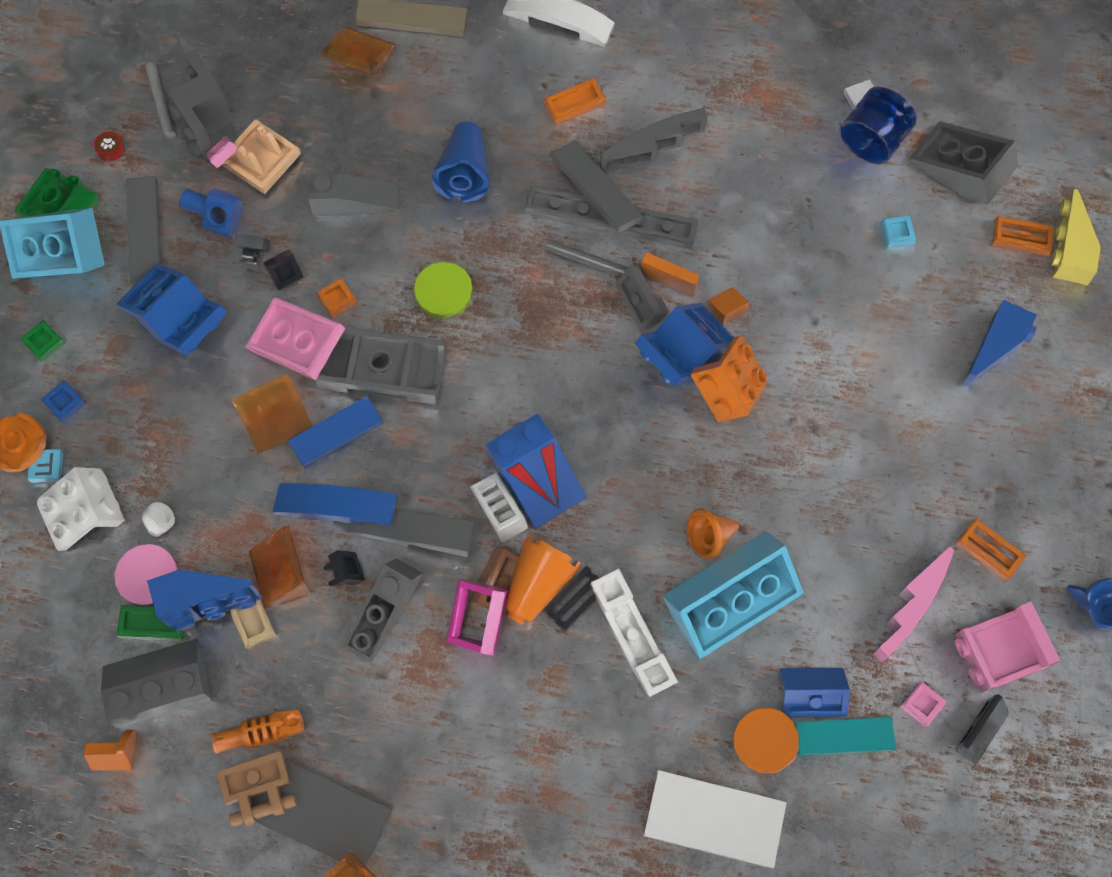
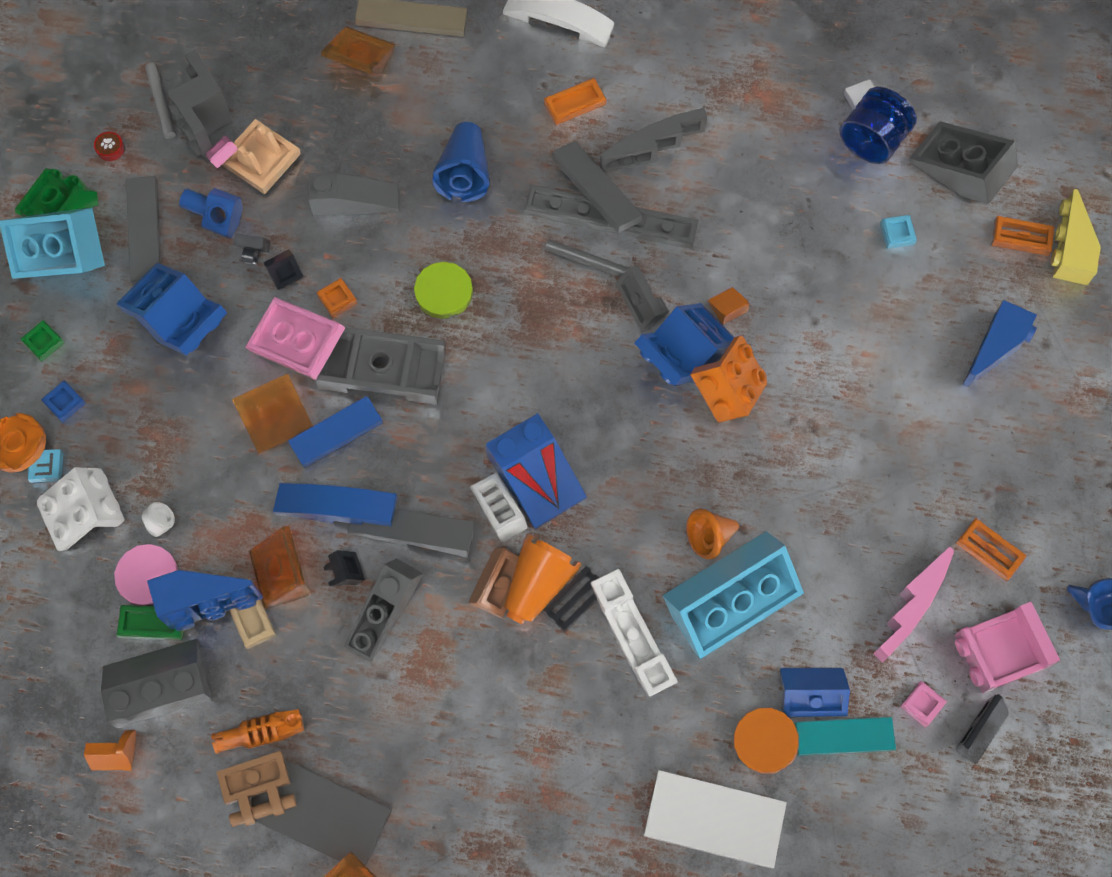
dark pink tile [446,579,509,656] -> none
orange tile [641,252,700,297] -> none

